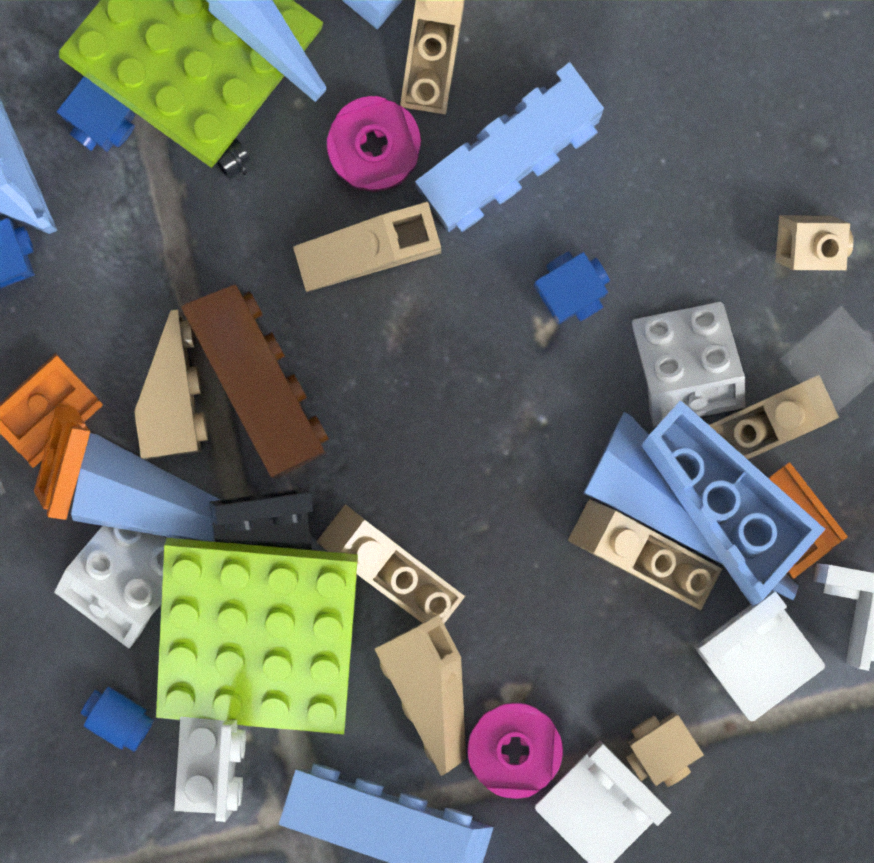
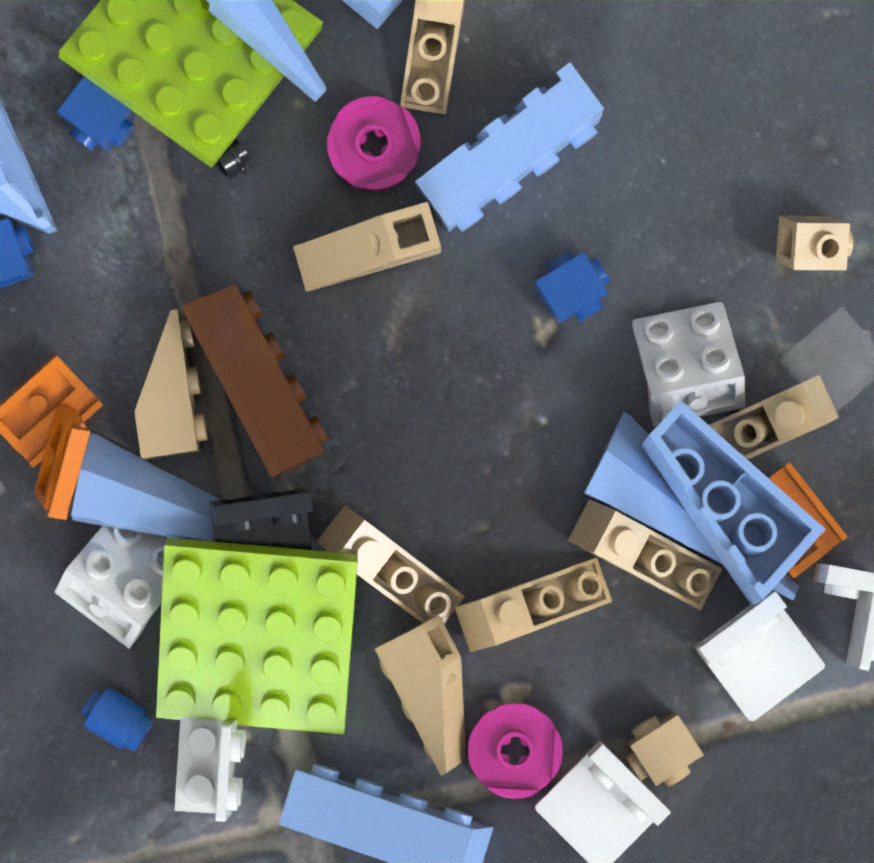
none -> tan slope [455,558,612,652]

